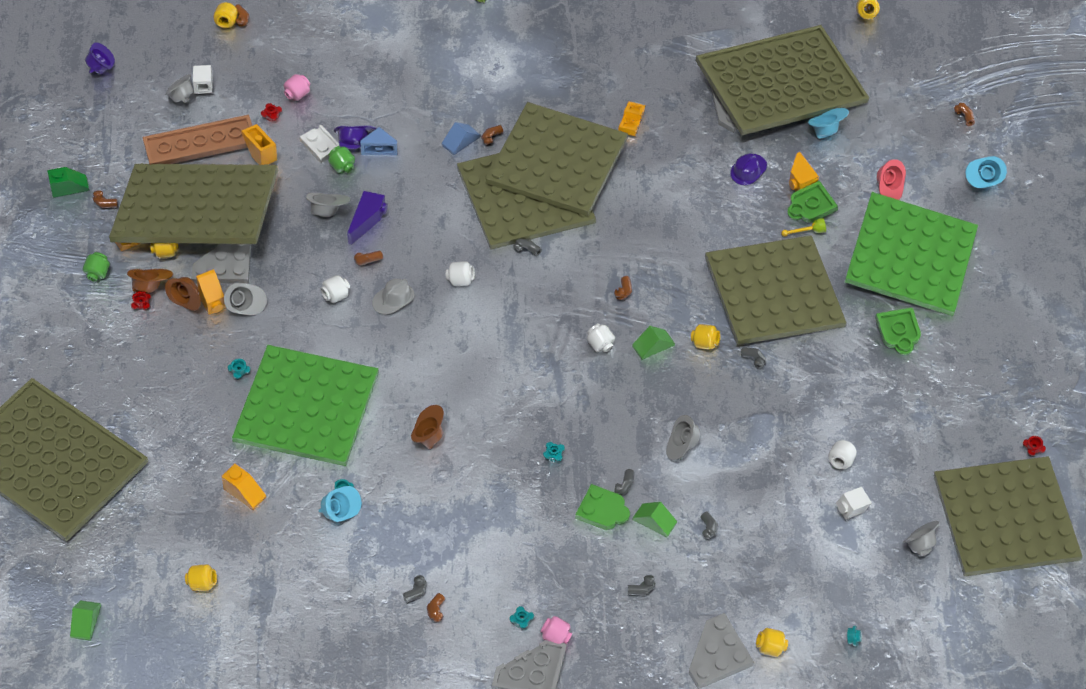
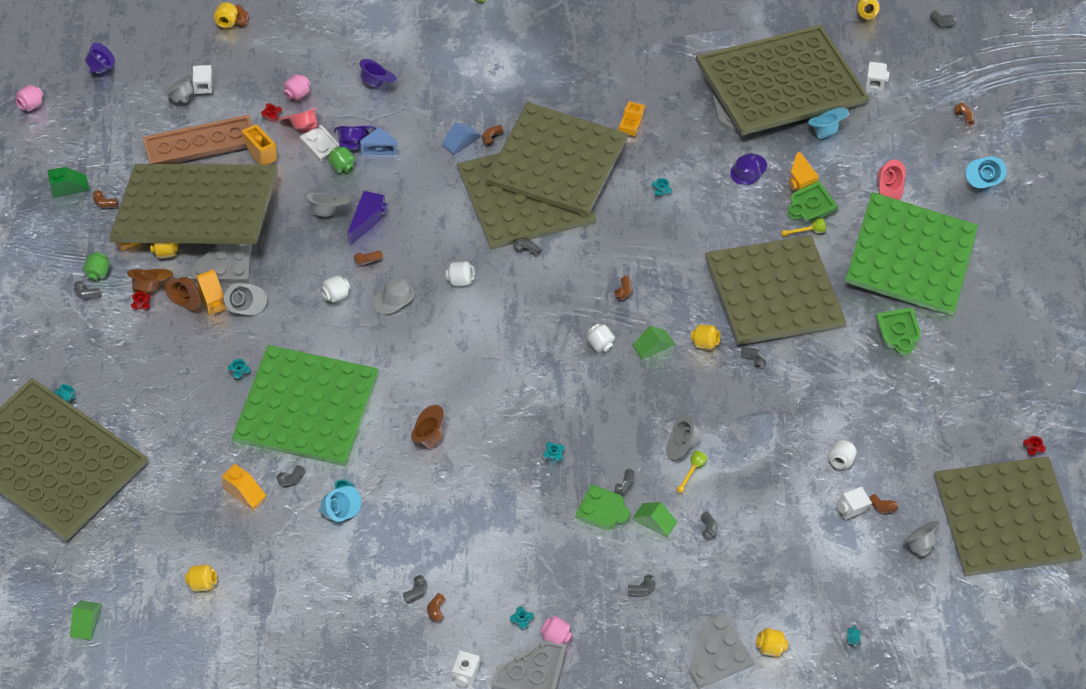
none -> bright pink head [15,85,43,111]
none -> teal plate [54,384,76,401]
none -> dark grey arm [74,281,101,299]
none -> dark grey arm [277,465,305,486]
none -> coral piece [278,107,318,132]
none -> dark purple piece [359,59,397,88]
none -> white brick [452,651,480,687]
none -> teal plate [651,178,672,196]
none -> hinge [676,450,708,493]
none -> white brick [865,61,889,91]
none -> dark orange arm [869,494,898,514]
none -> dark grey arm [930,10,956,27]

